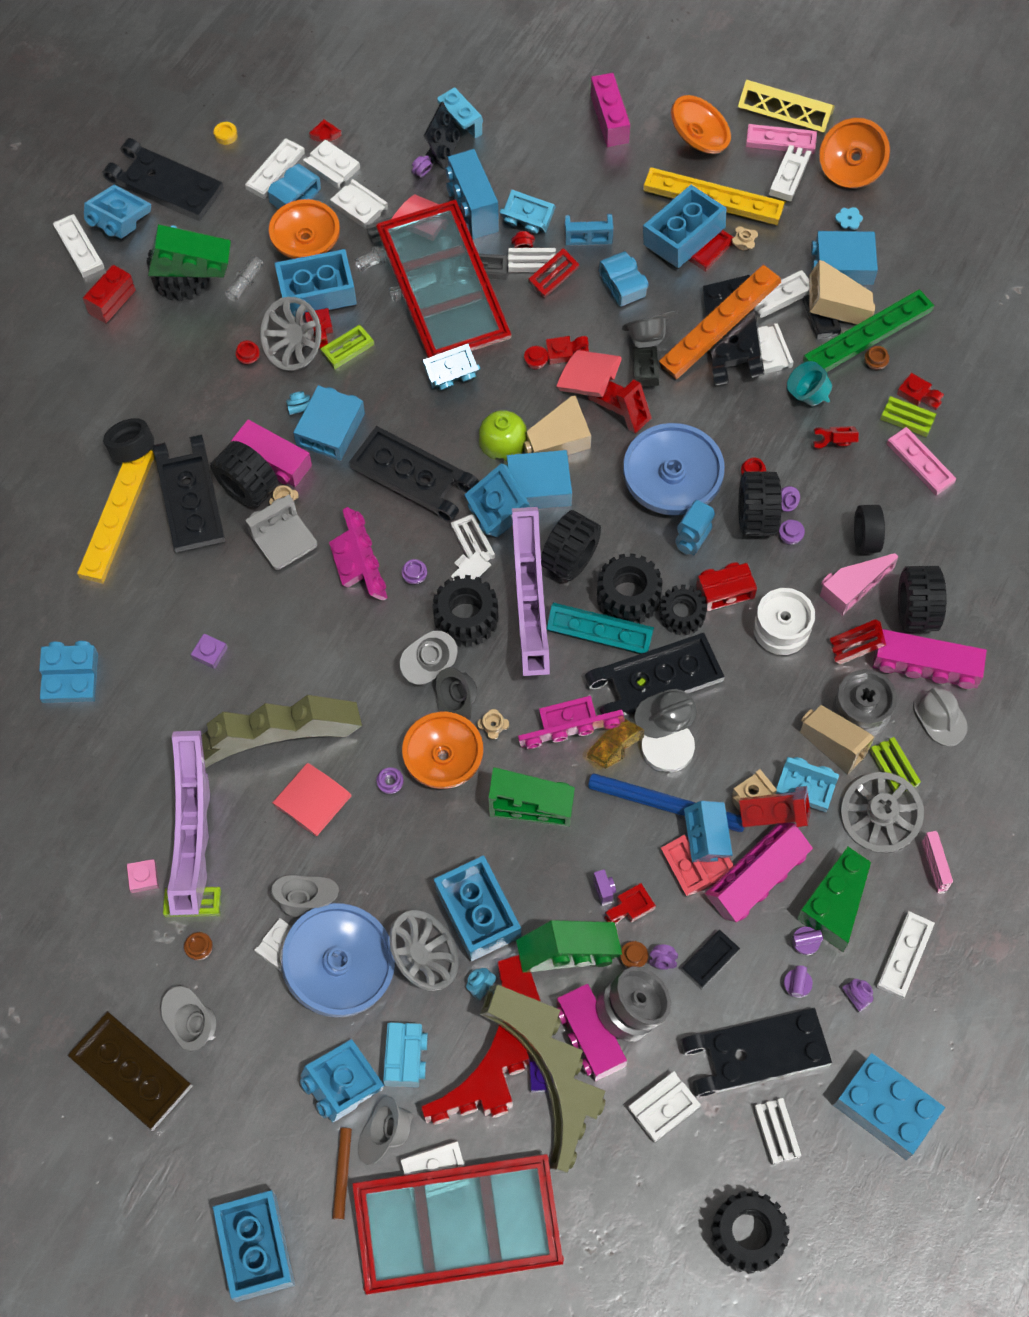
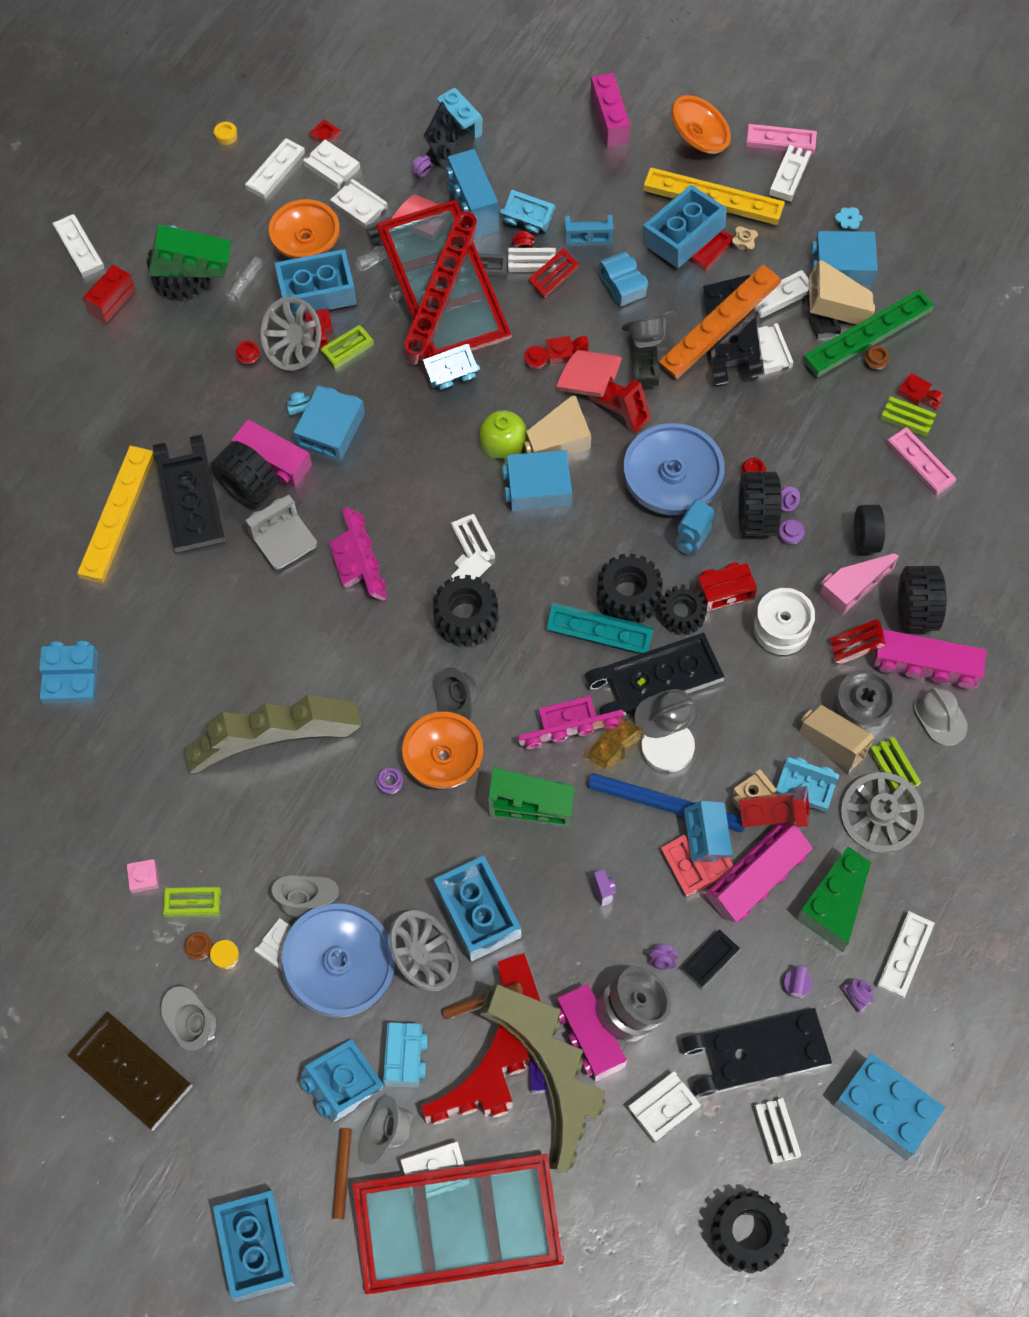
dark azure plate [84,185,151,239] -> none
black hinge [102,138,224,221] -> none
black tyre [103,418,154,462] -> none
lavender arch [167,731,210,915] -> none
medium lavender plate [191,634,228,669] -> none
dark azure brick [268,164,321,209] -> none
tan plate [269,485,299,505] -> none
coral slope [272,763,352,836] -> none
black hinge [349,426,479,523] -> none
light grey piece [400,631,457,685] -> none
medium lavender plate [402,559,427,584] -> none
dark azure plate [464,463,530,537] -> none
medium azure plate [466,968,497,1001] -> none
tan plate [477,709,509,740] -> none
lavender arch [512,507,550,676] -> none
green wedge [516,920,623,973] -> none
black tyre [541,510,601,581] -> none
red plate [604,883,656,924] -> none
dark orange plate [620,941,648,968] -> none
light yellow fence [738,80,835,133] -> none
teal piece [787,361,833,406] -> none
medium lavender plate [792,927,823,955] -> none
red plate [813,426,859,448] -> none
orange dish [820,118,890,189] -> none
bright pink tile [922,831,953,893] -> none
none -> yellow tile [210,940,240,970]
none -> red beam [404,211,477,365]
none -> dark orange bar [443,983,523,1019]

